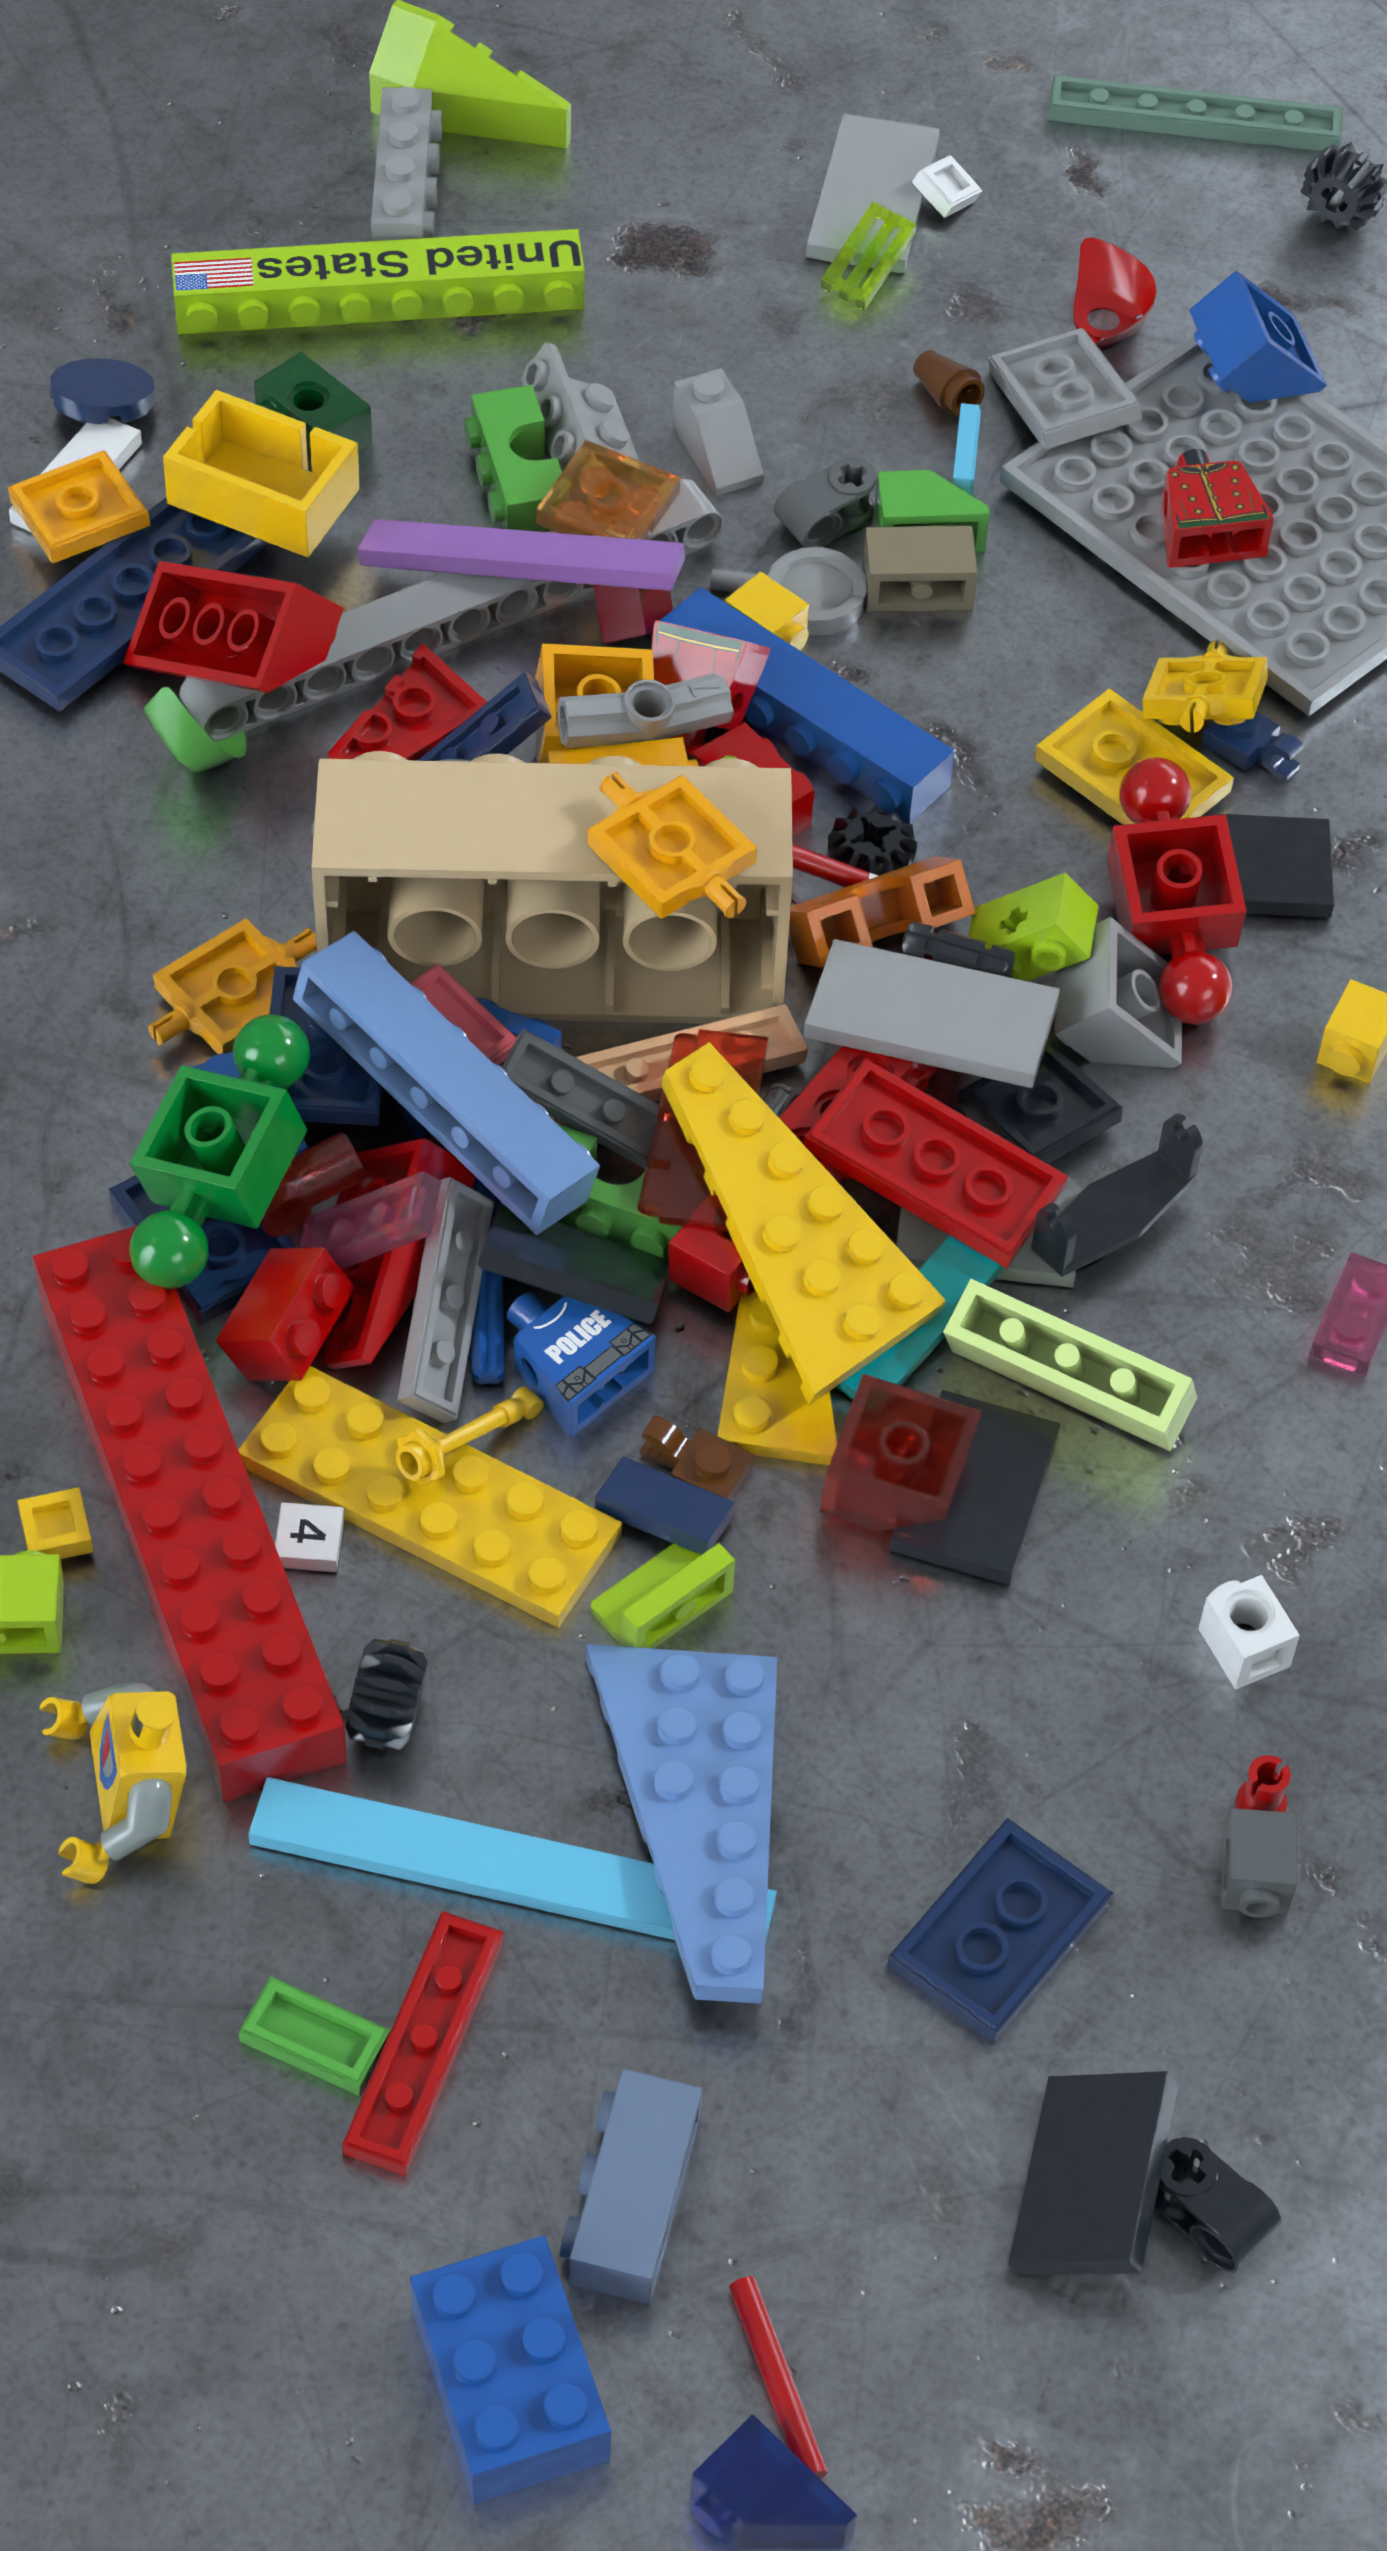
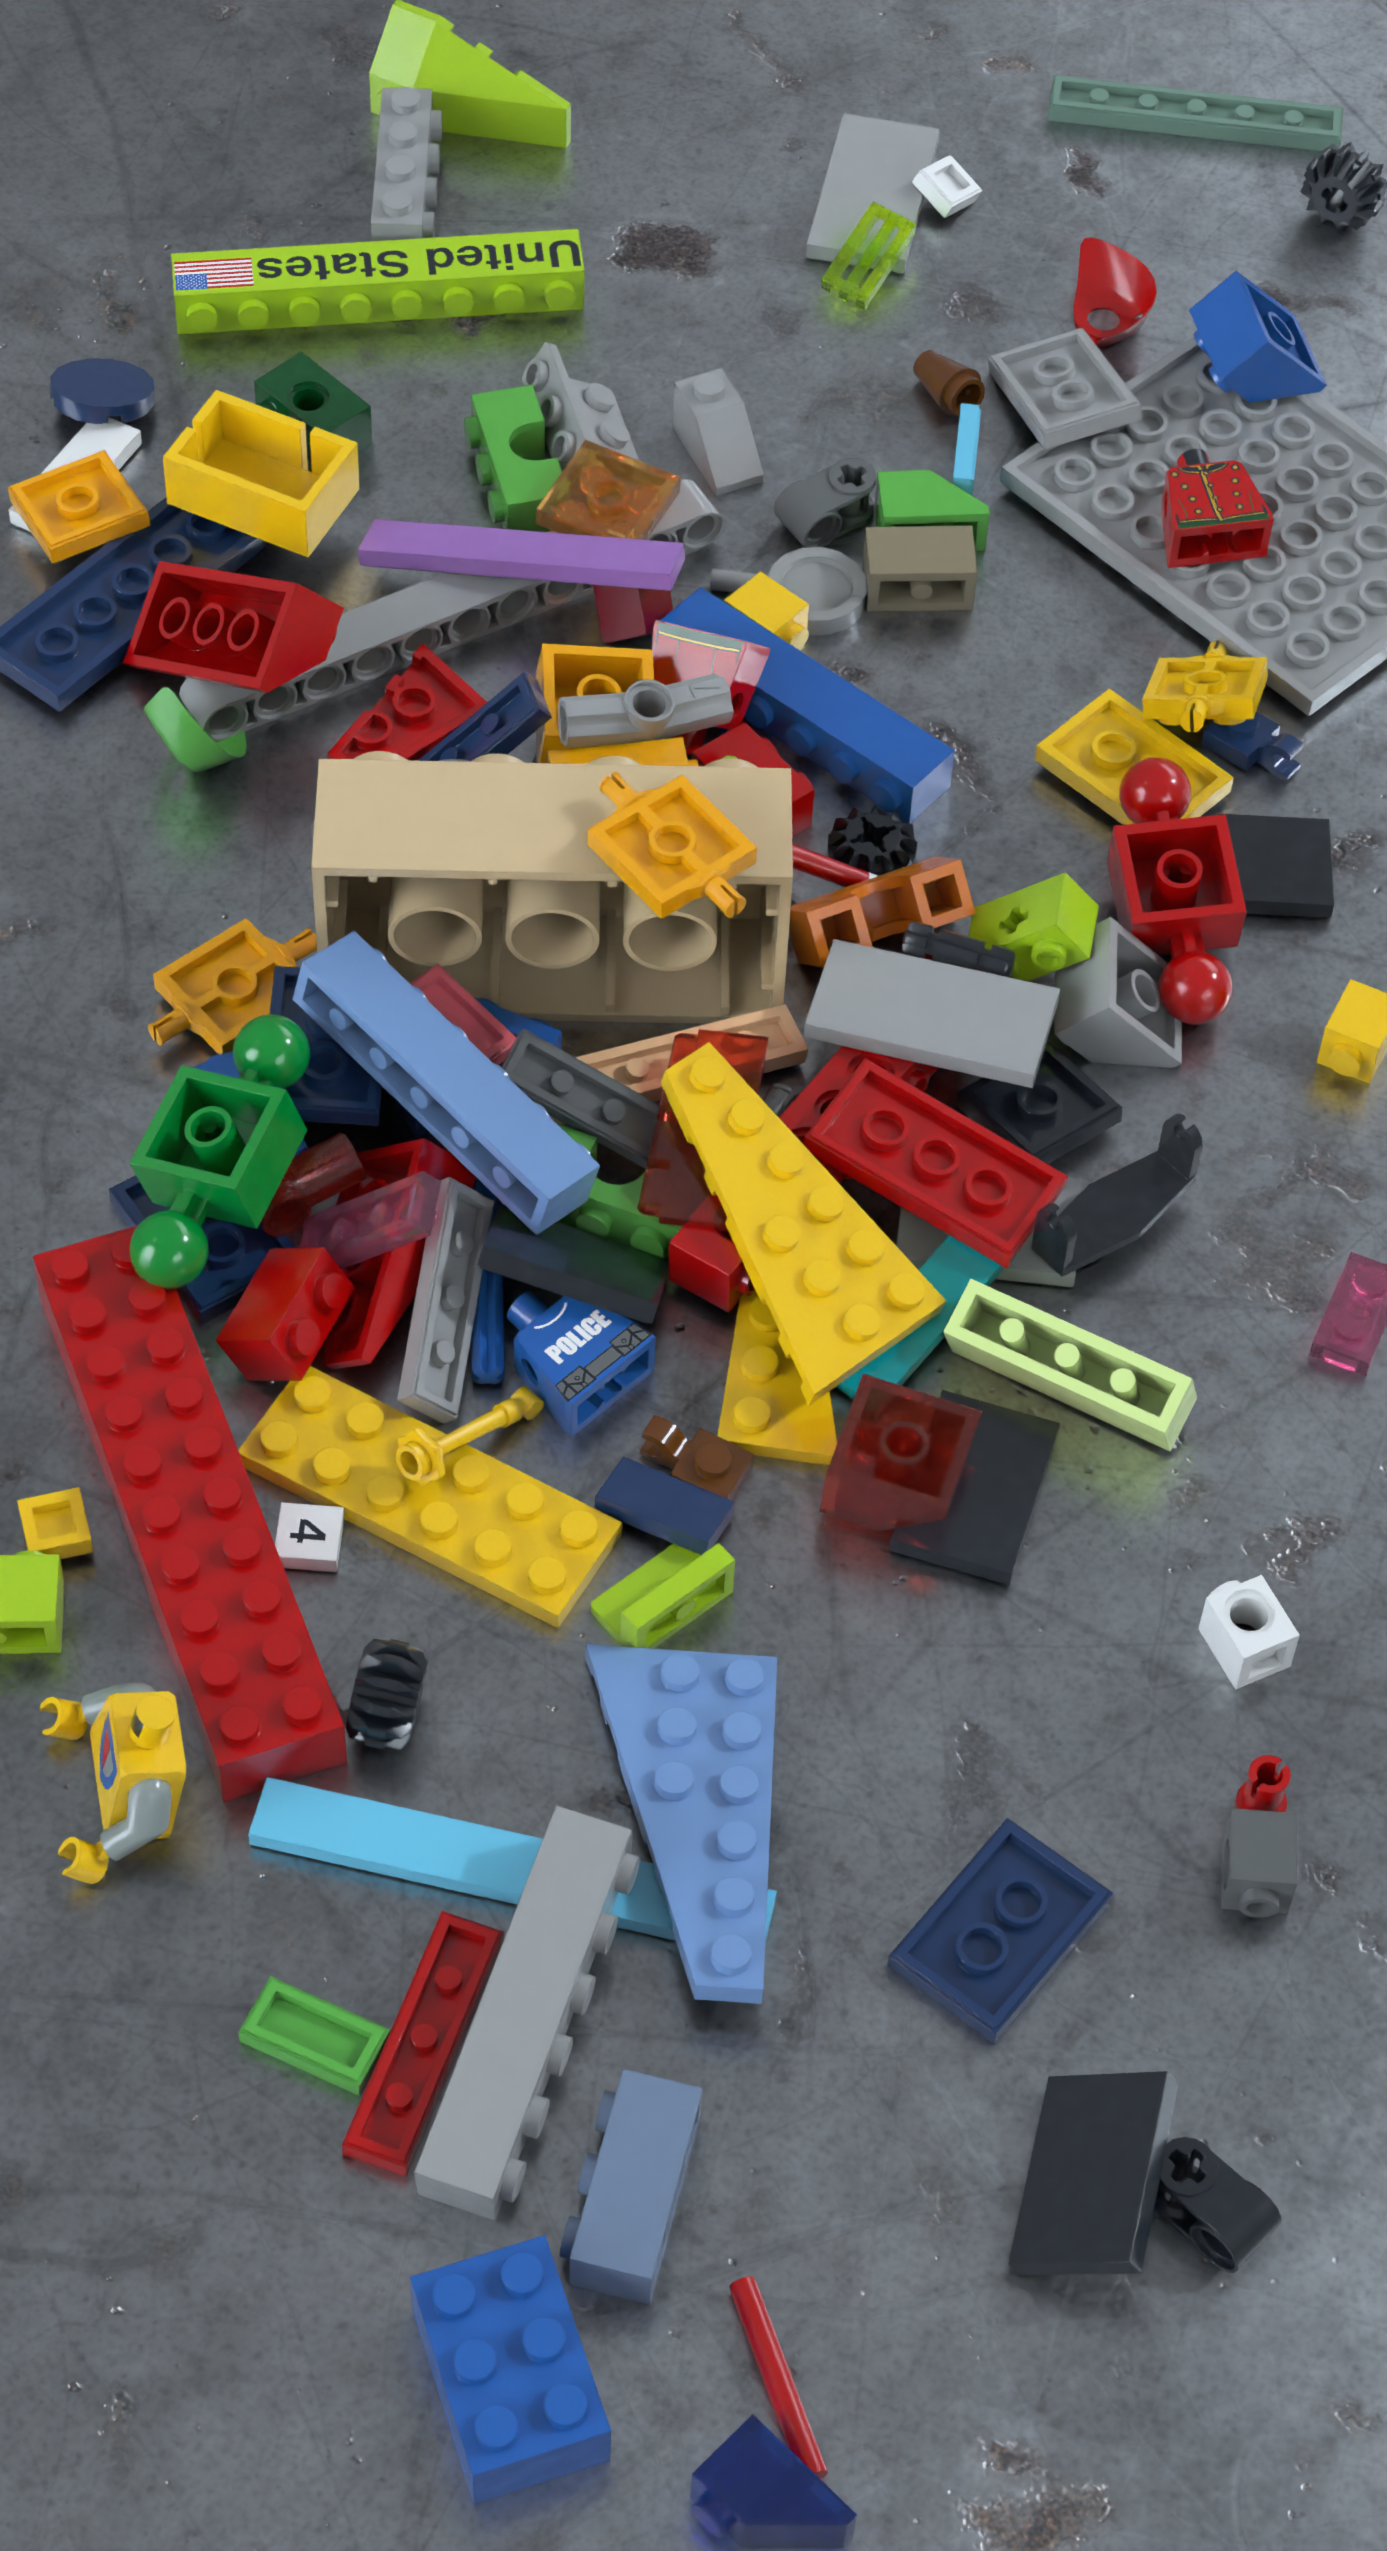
none -> light grey brick [414,1805,640,2221]

